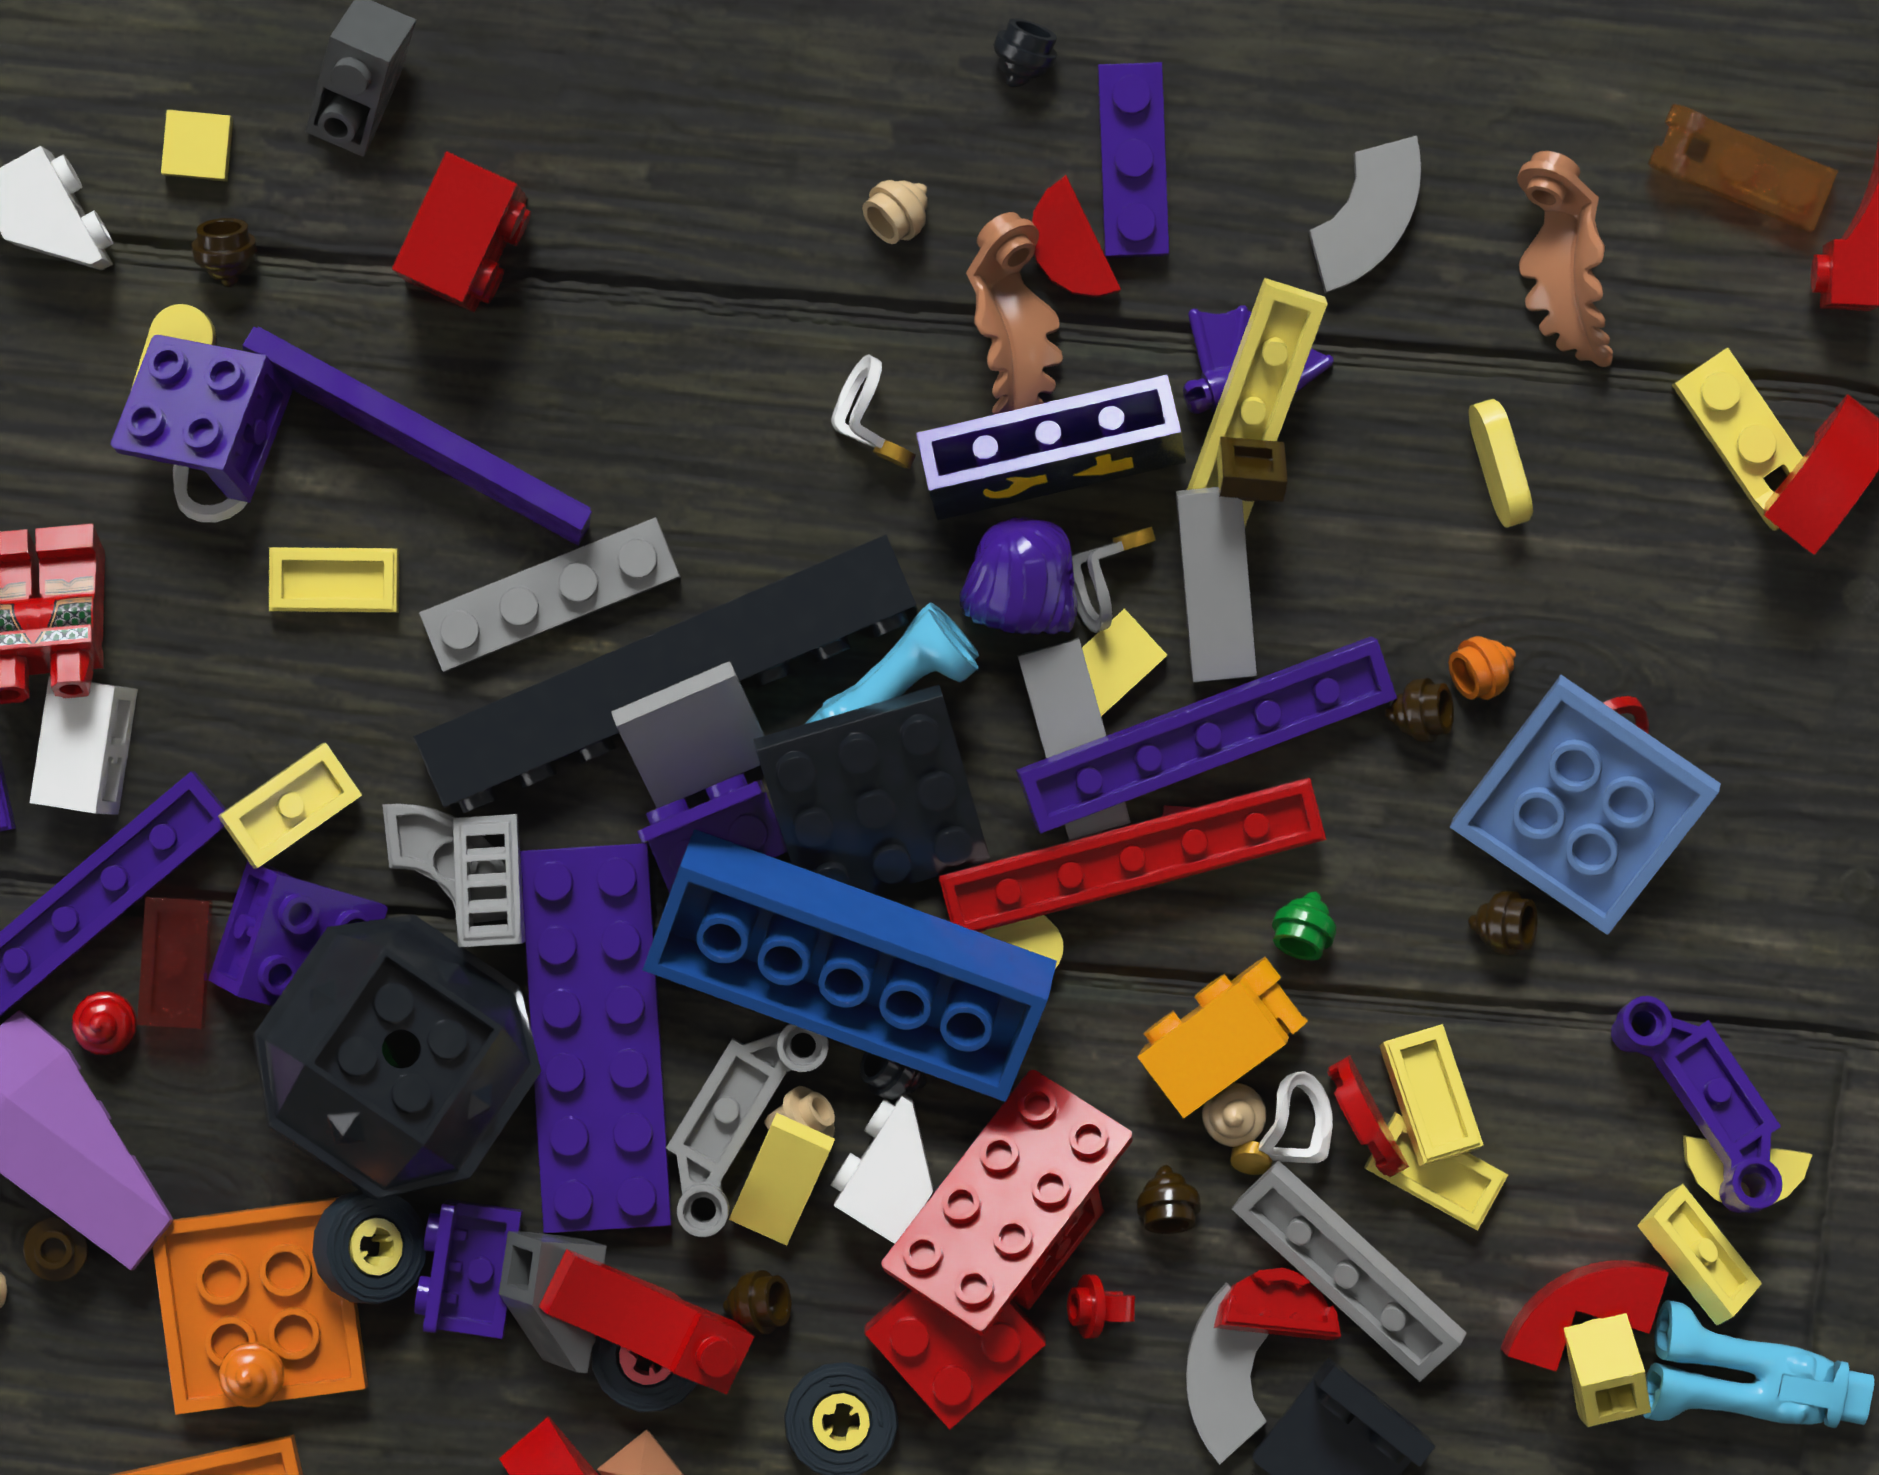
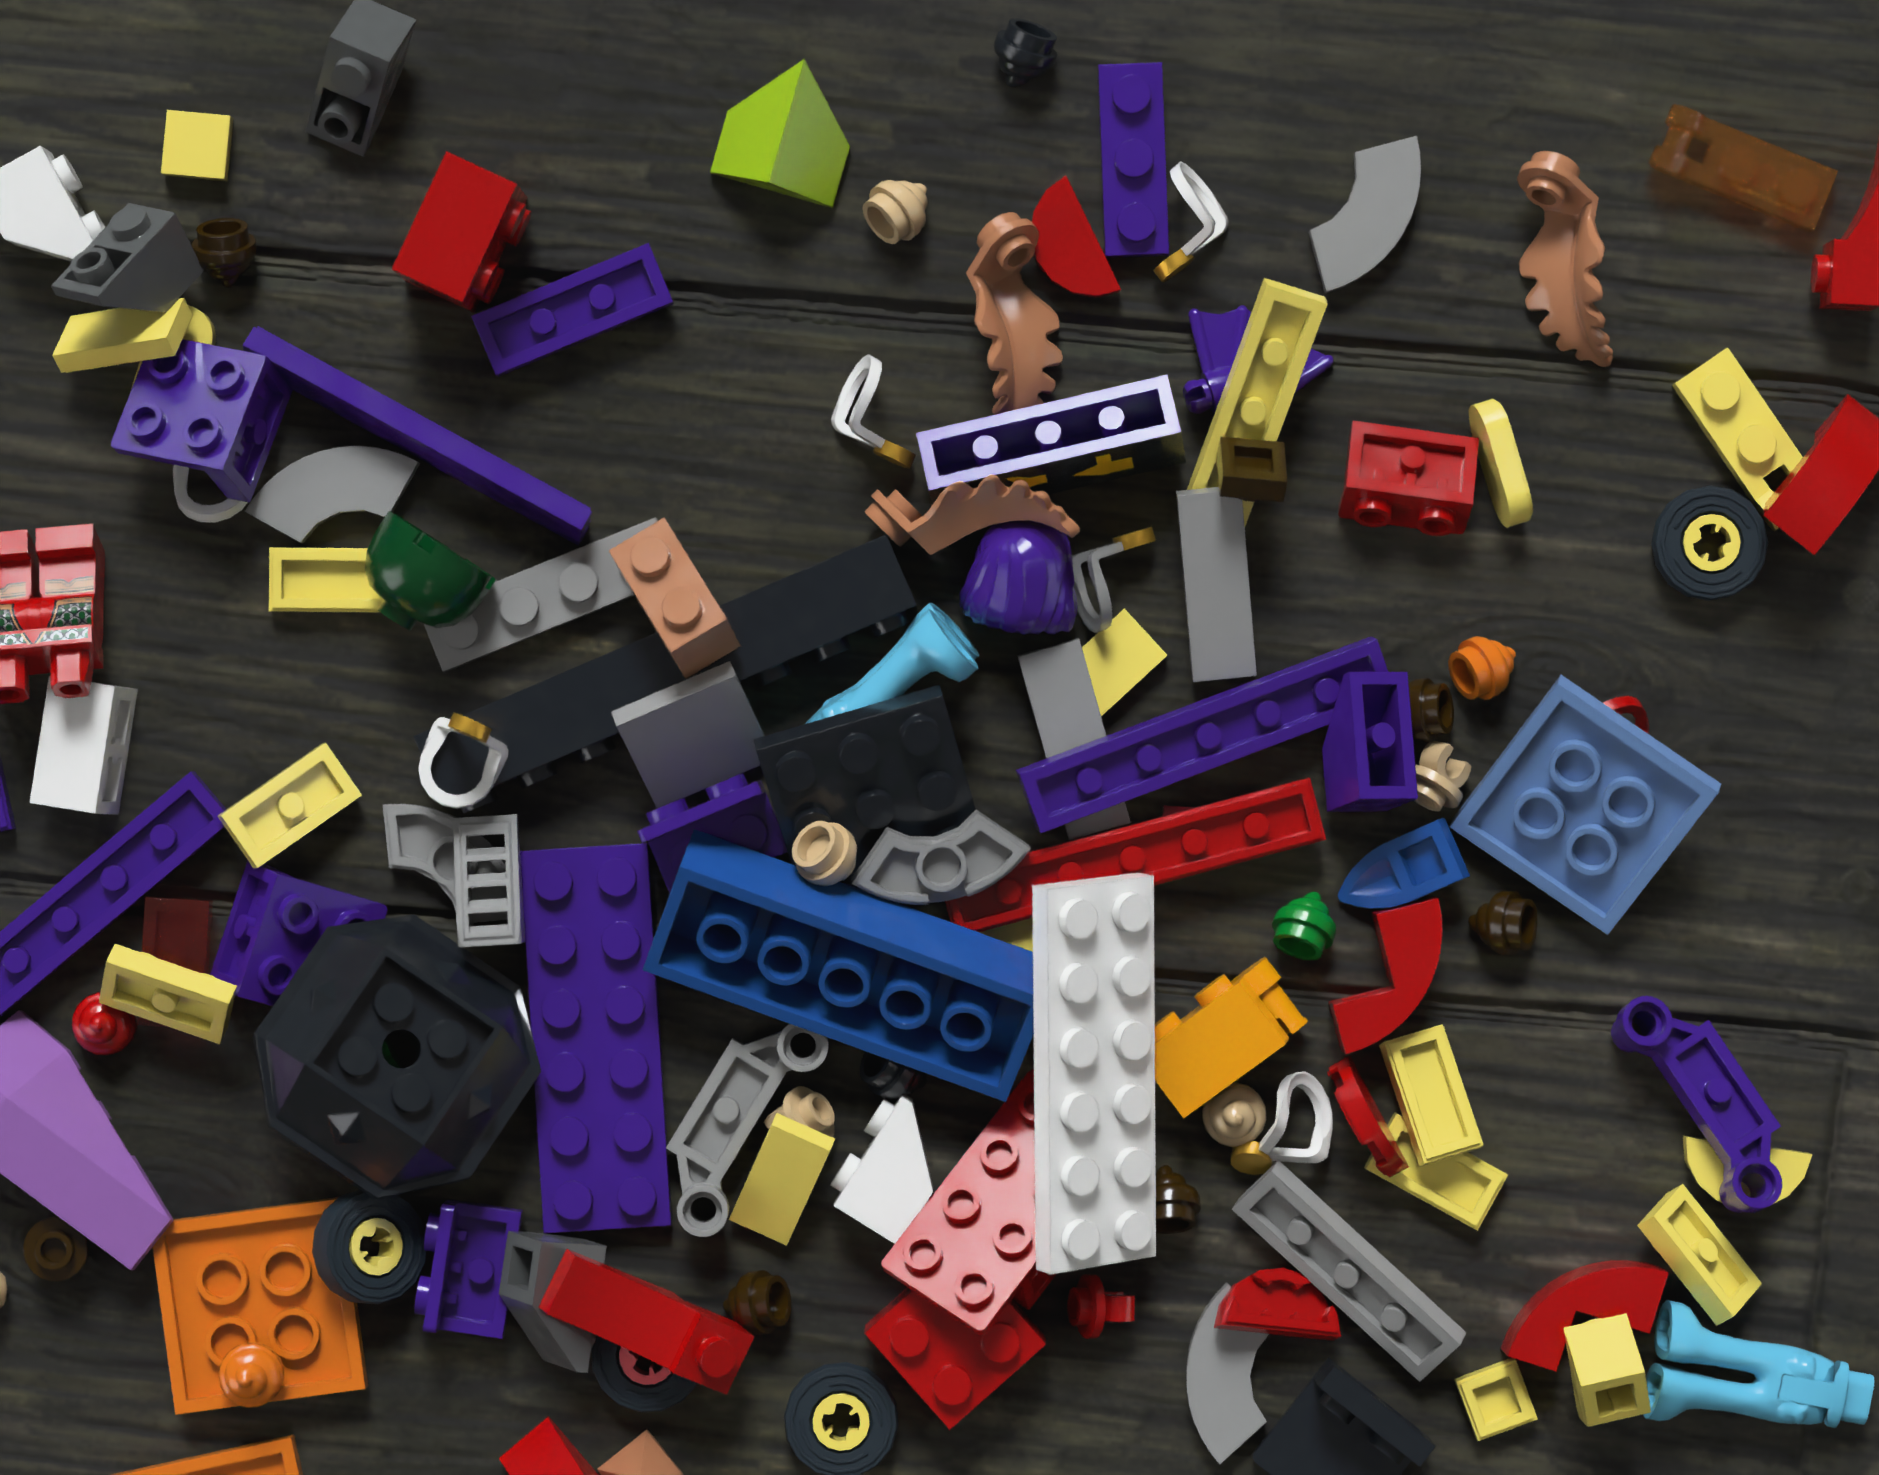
none -> dark grey slope [51,203,204,312]
none -> light yellow tile [52,298,193,373]
none -> light yellow plate [99,944,237,1044]
none -> light grey tile [245,446,420,543]
none -> dark green cylinder [365,511,497,631]
none -> white piece [418,713,508,809]
none -> dark purple plate [471,243,674,377]
none -> nougat brick [609,518,741,679]
none -> lime slope [710,59,850,208]
none -> tan plate [792,821,857,886]
none -> light grey tile [851,810,1031,905]
none -> nougat plant [864,475,1080,555]
none -> white plate [1032,872,1156,1274]
none -> white piece [1153,161,1229,283]
none -> dark purple slope [1322,672,1418,812]
none -> red brick [1328,896,1443,1054]
none -> blue plate [1337,818,1470,909]
none -> red bracket [1338,420,1479,536]
none -> tan plate [1414,741,1472,811]
none -> light yellow tile [1454,1358,1538,1441]
none -> black bush [1651,486,1768,601]

